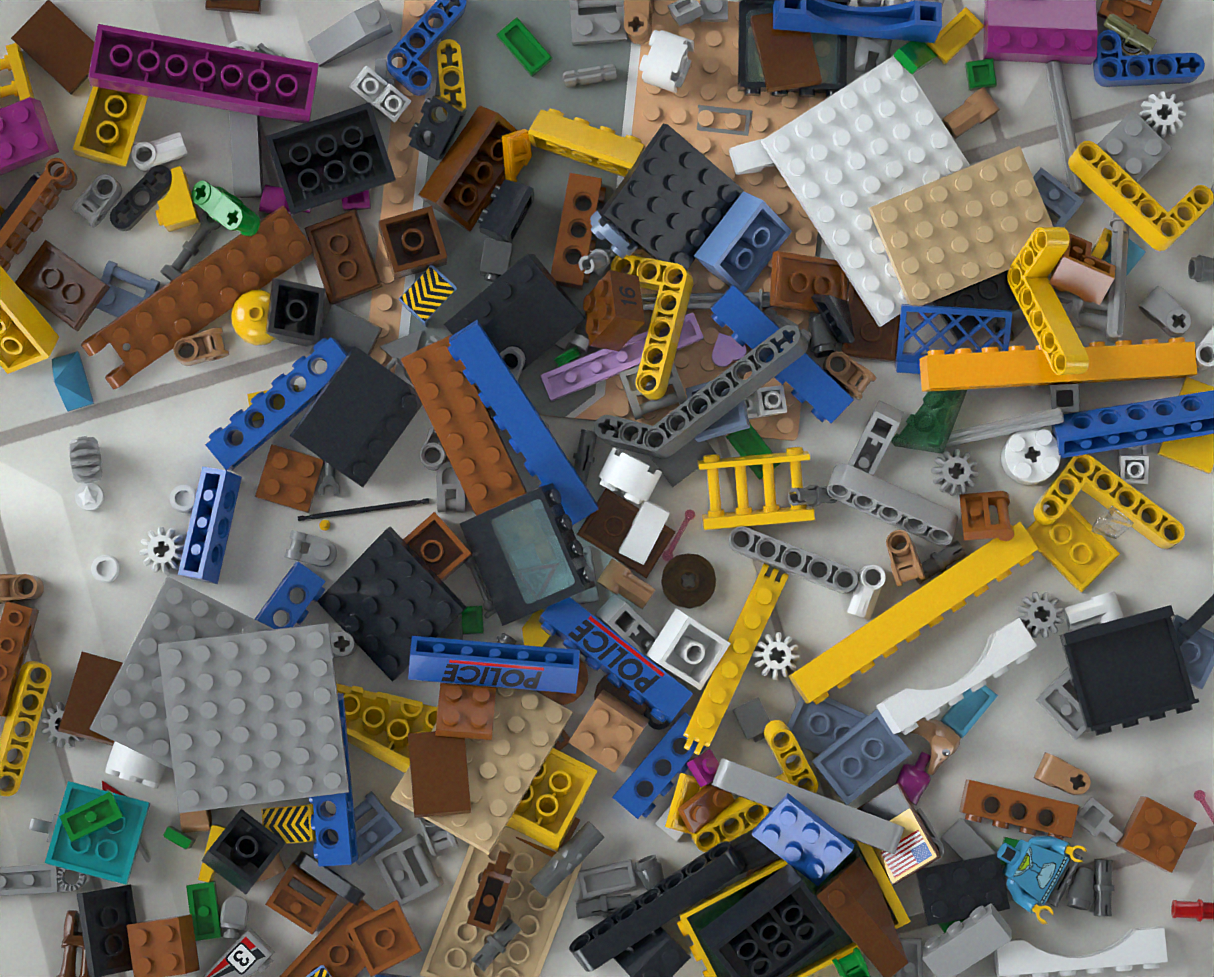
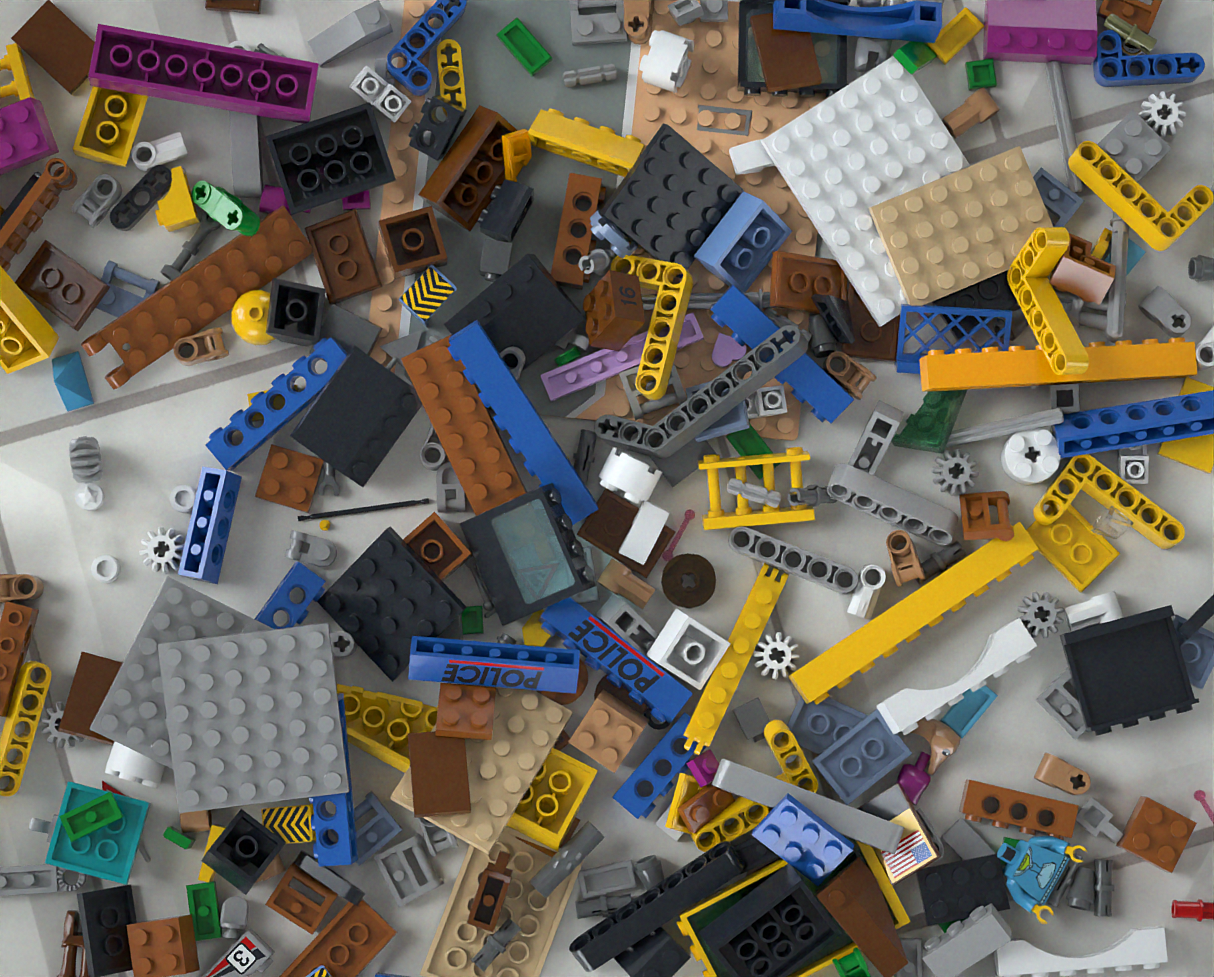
dark orange plate [346,900,422,977] -> none
none -> light grey axle [727,478,781,508]

